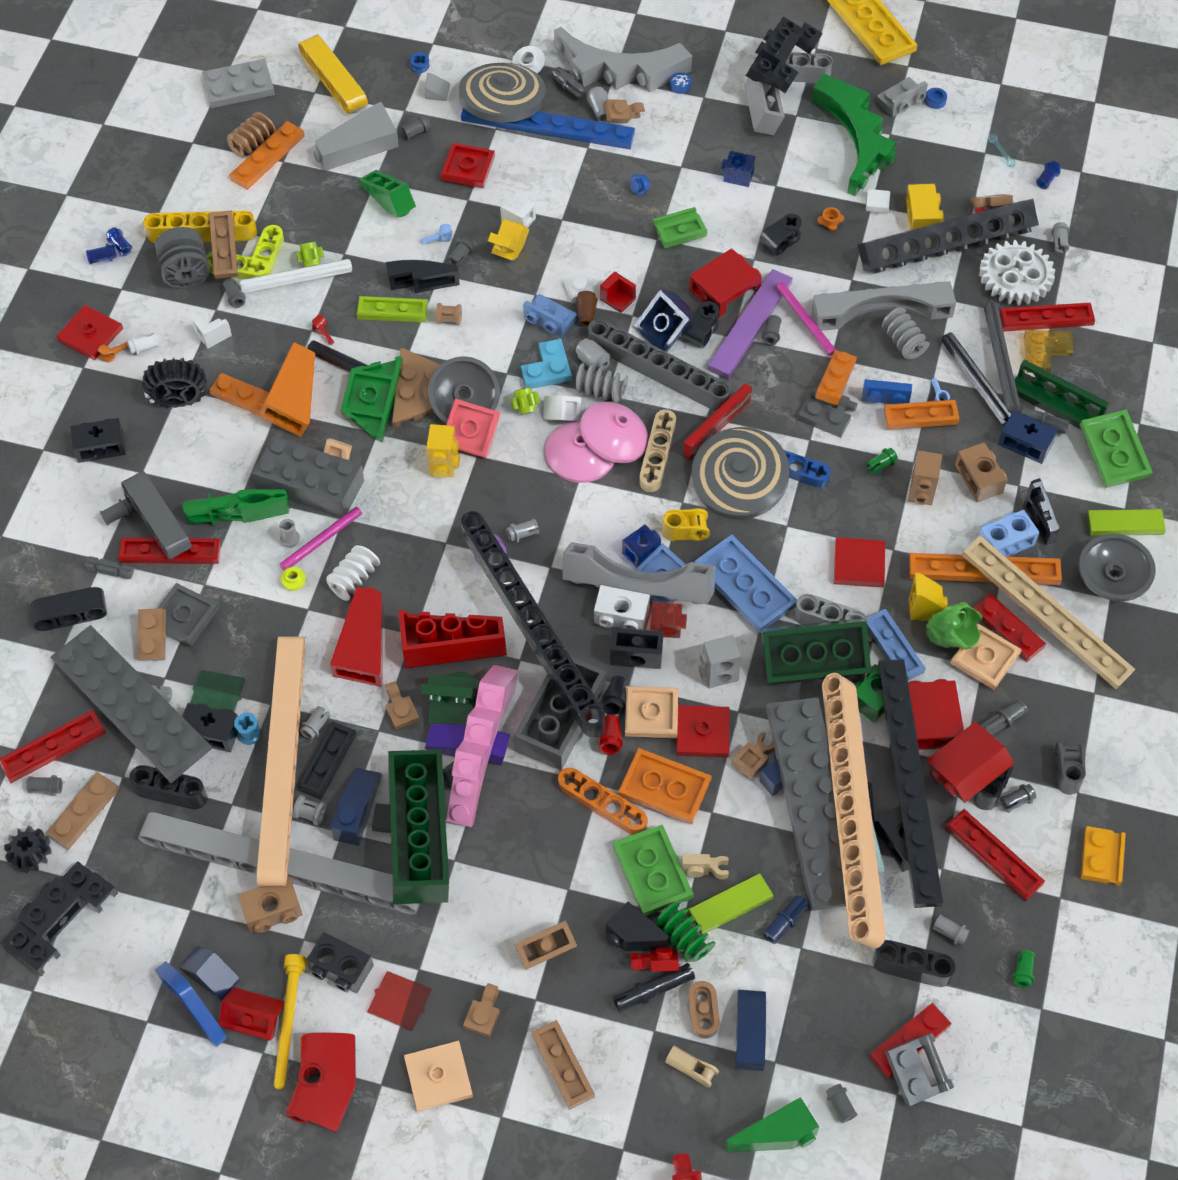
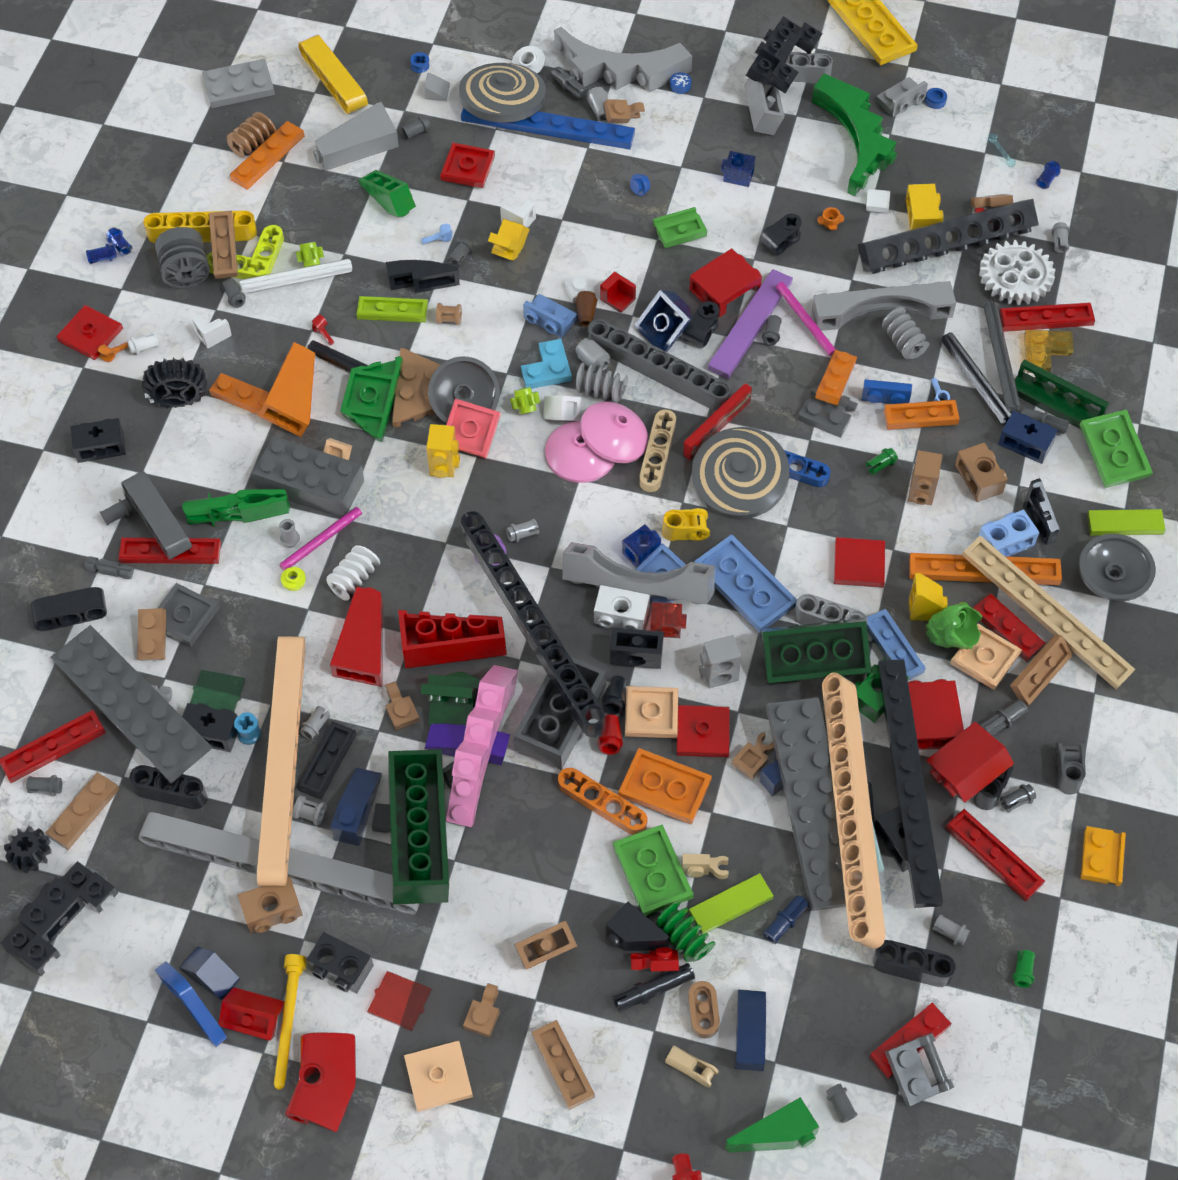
none -> medium nougat plate [1010,635,1073,706]

